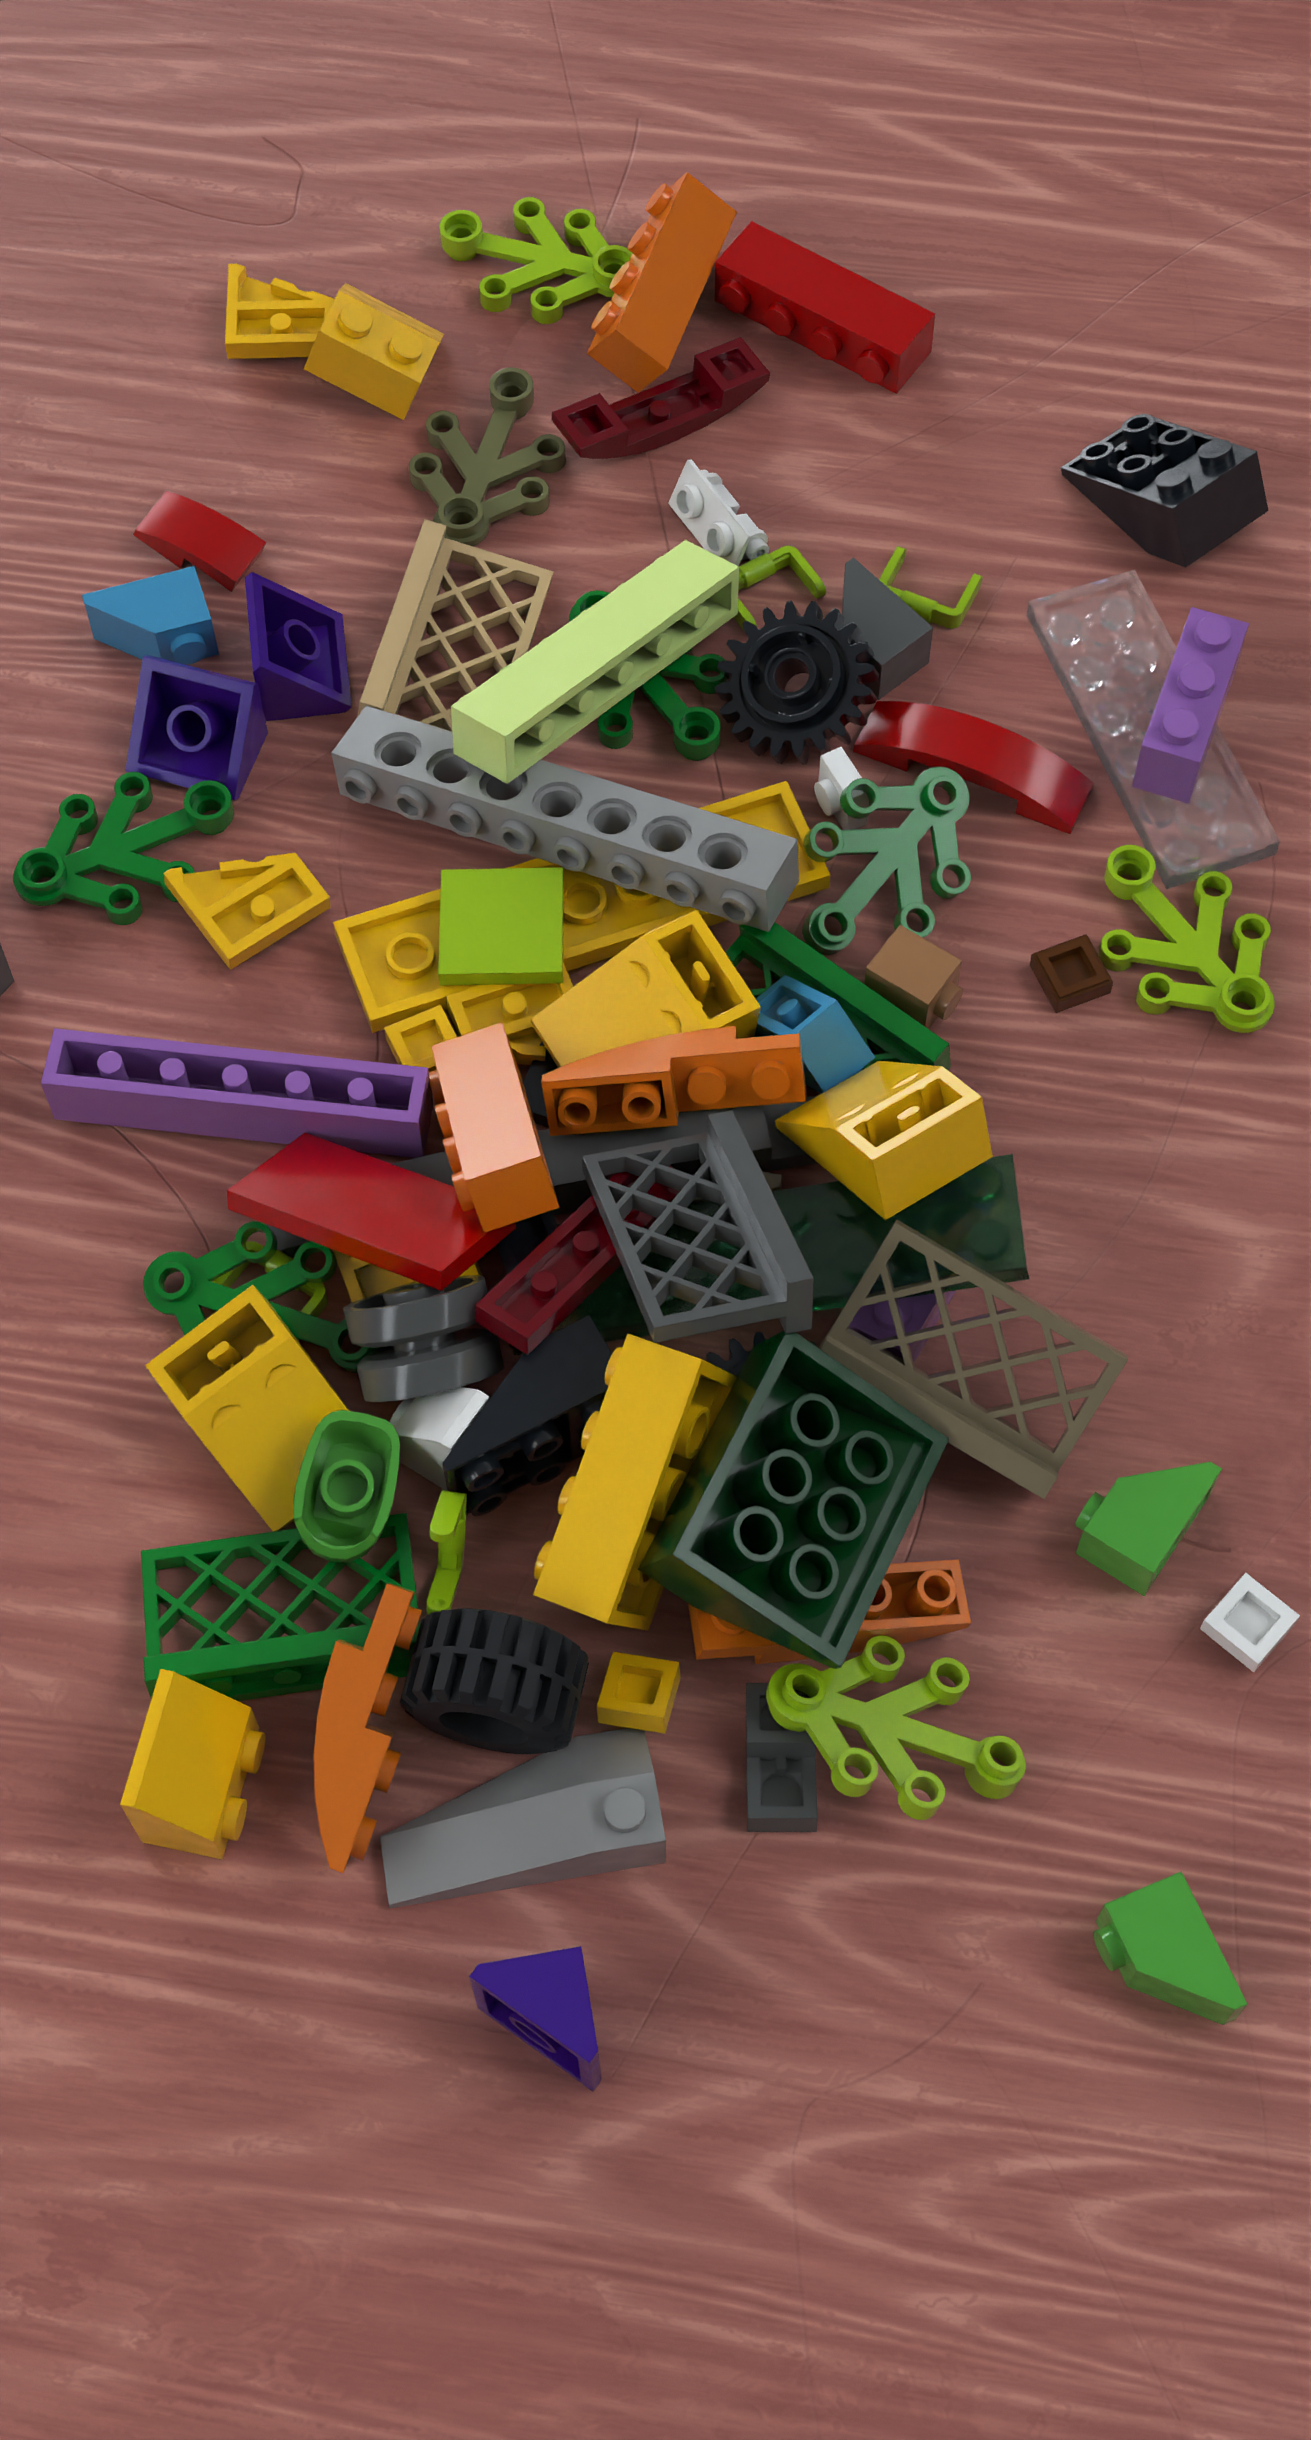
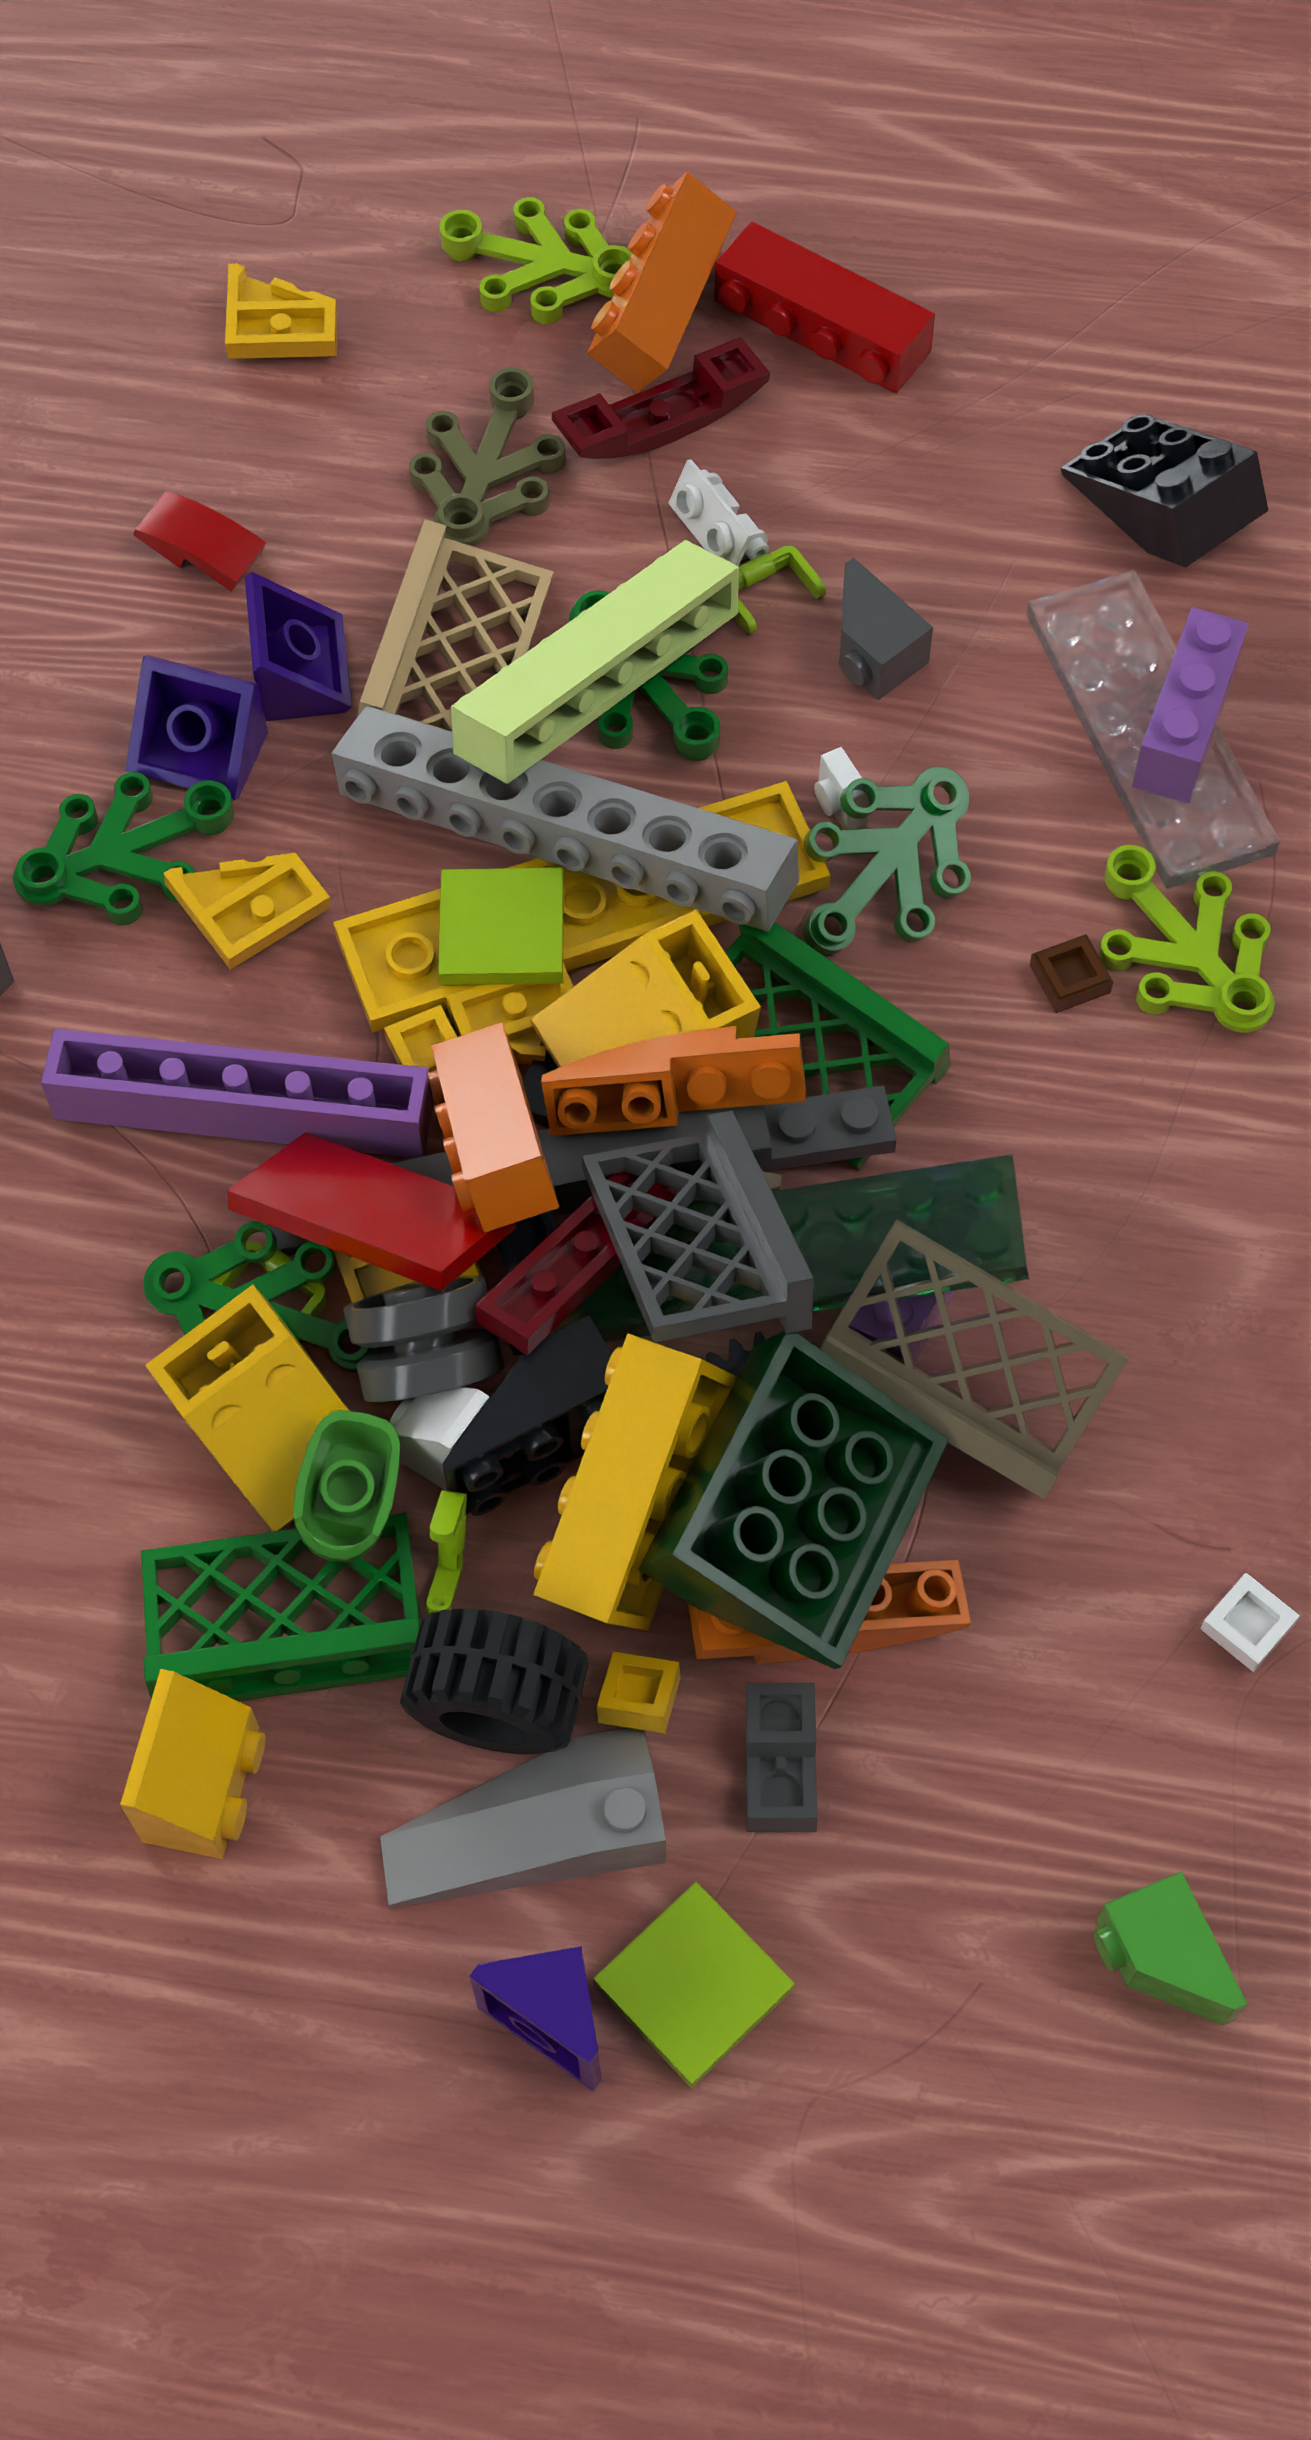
dark azure slope [82,566,219,665] -> none
yellow slope [304,283,444,420] -> none
orange slope [314,1583,423,1873] -> none
black gear [715,601,879,765] -> none
dark azure slope [755,975,875,1094] -> none
lime plant [766,1635,1026,1820] -> none
yellow slope [775,1061,993,1220] -> none
red slope [853,701,1094,835] -> none
medium nougat brick [864,925,963,1029] -> none
lime piece [879,546,983,629] -> none
bright green slope [1075,1462,1222,1596] -> none
none -> lime tile [593,1881,795,2089]

